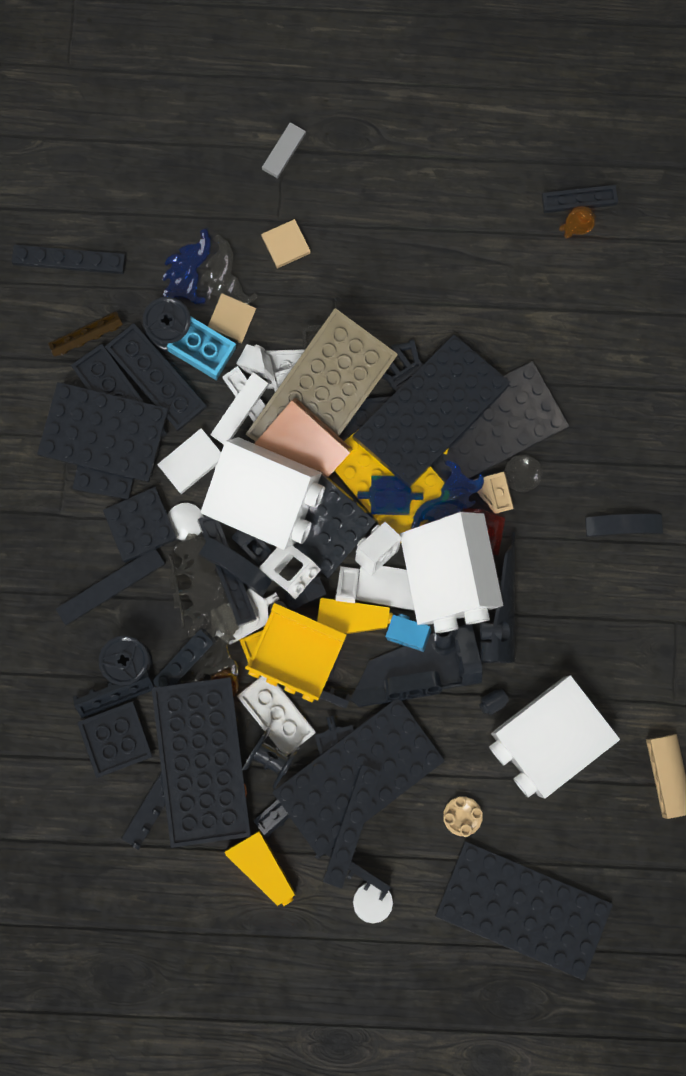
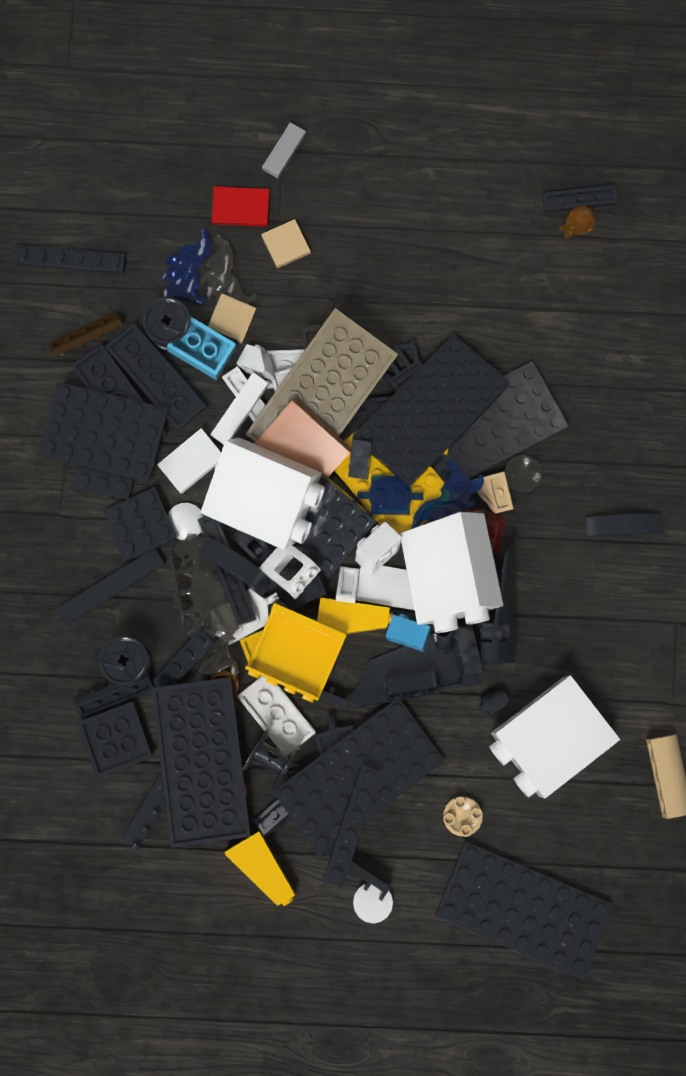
none -> red tile [212,187,269,227]
none -> black tile [348,438,372,480]

